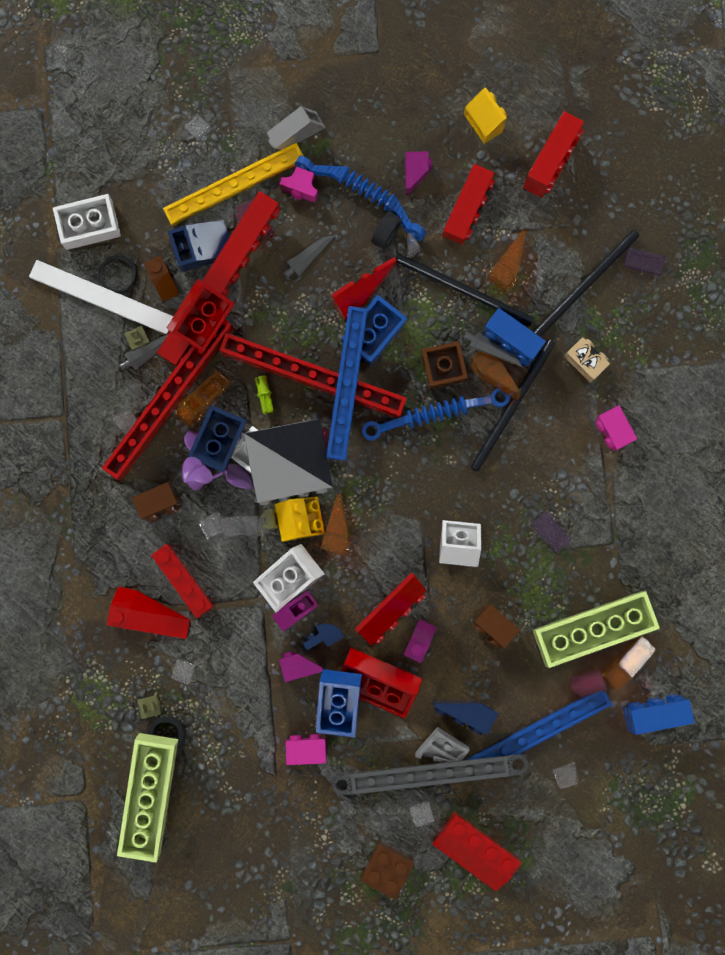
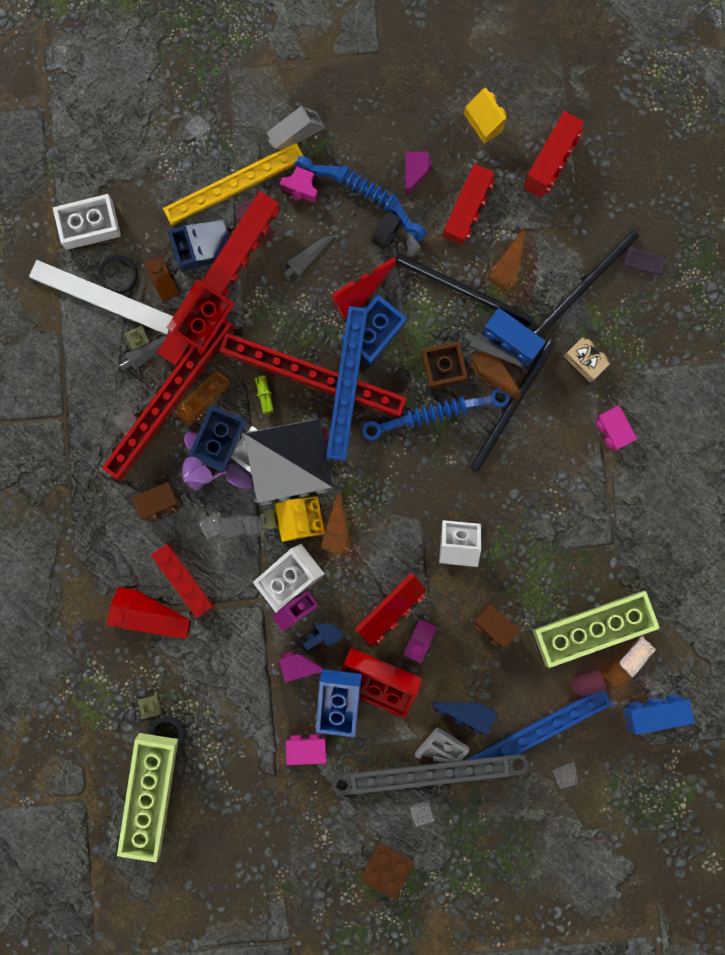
clear slope [171,659,196,685] -> none
red slope [432,811,521,891] -> none
clear purple tile [531,512,572,553] -> none

